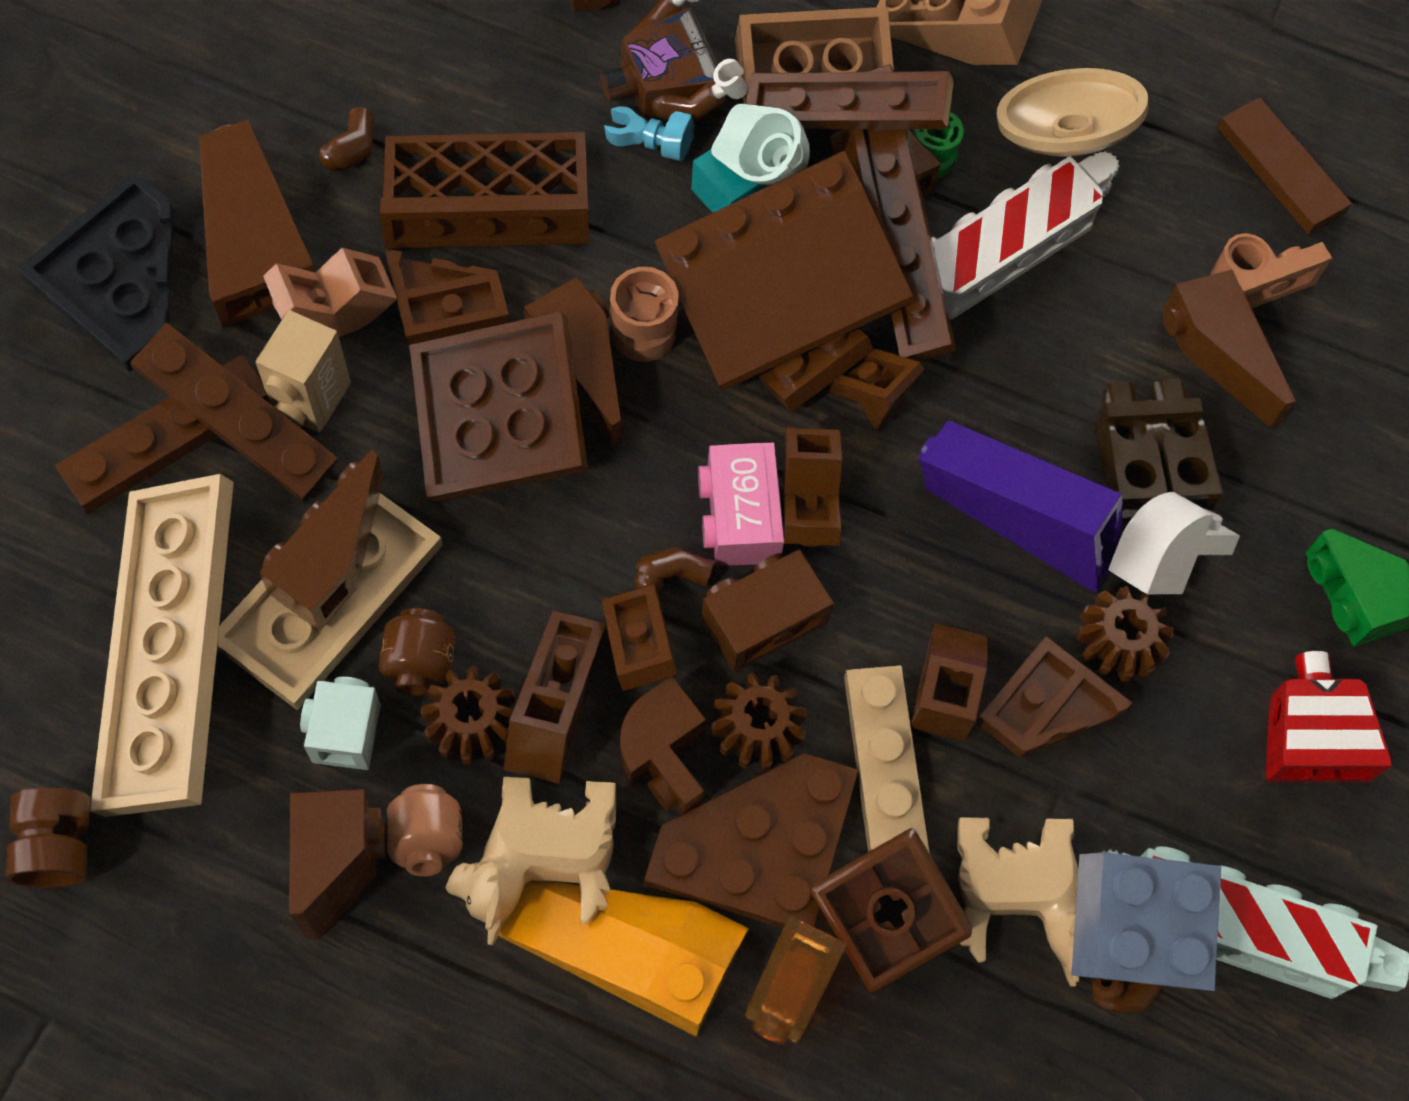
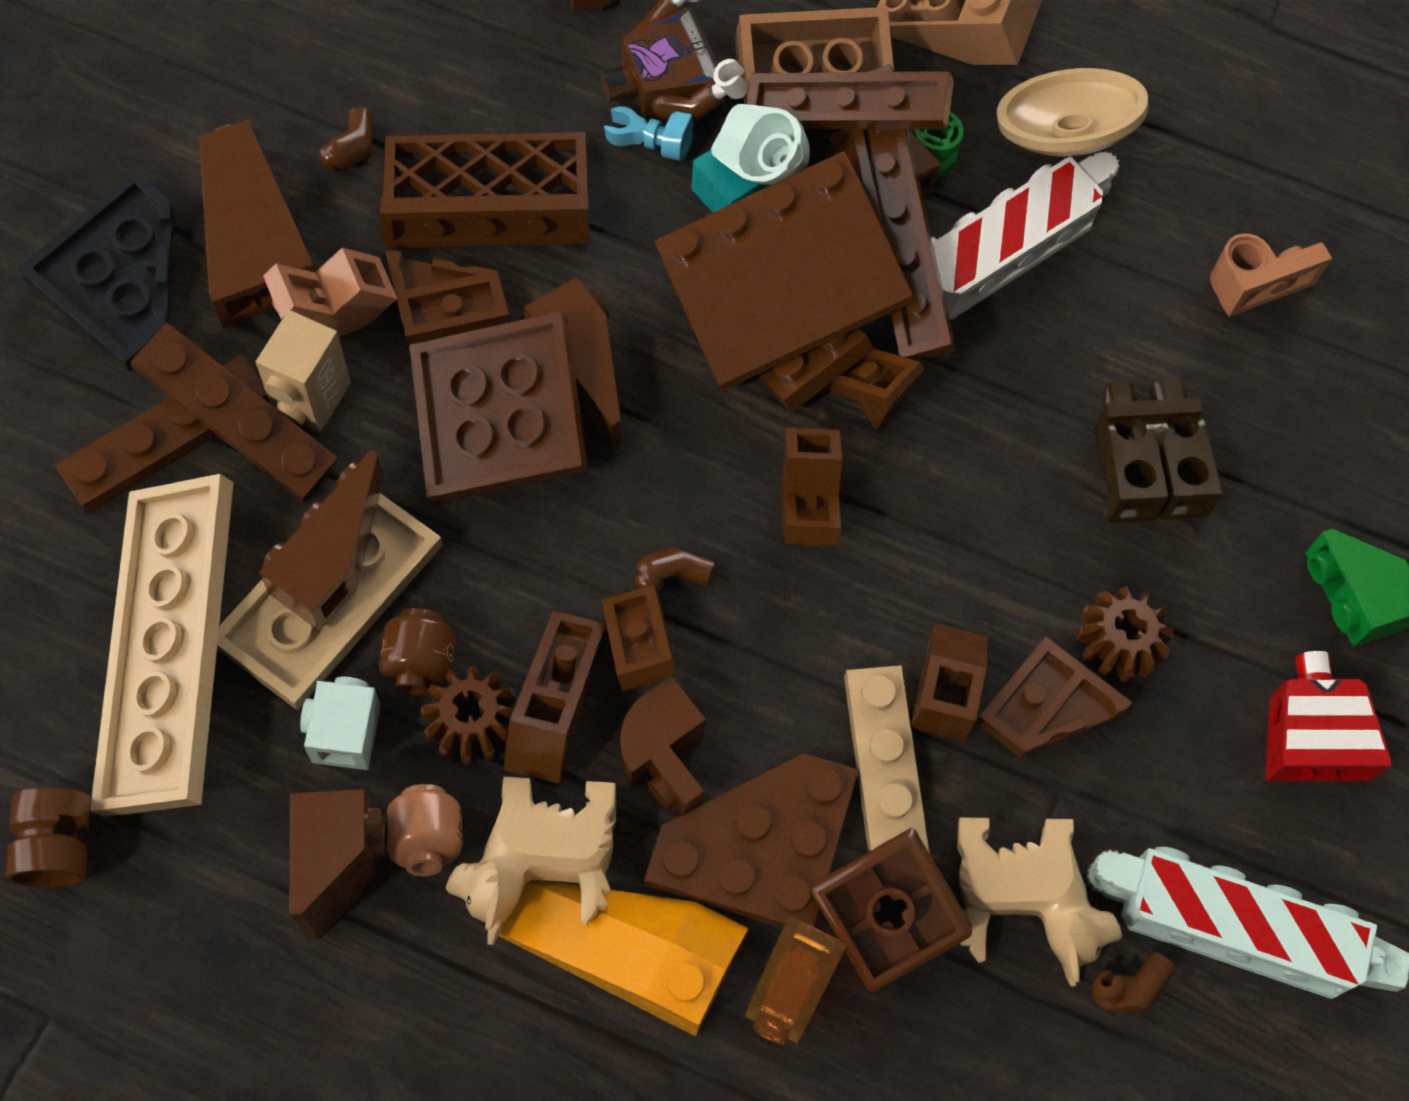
nougat wheel [610,267,679,362] -> none
bright pink brick [698,442,784,567] -> none
reddish brown brick [701,549,834,673] -> none
reddish brown gear [711,672,807,771] -> none
dark purple slope [919,420,1123,593] -> none
sand blue brick [1071,852,1221,991] -> none
white brick [1108,492,1240,594] -> none
reddish brown slope [1162,269,1296,427] -> none
reddish brown tile [1217,97,1352,234] -> none

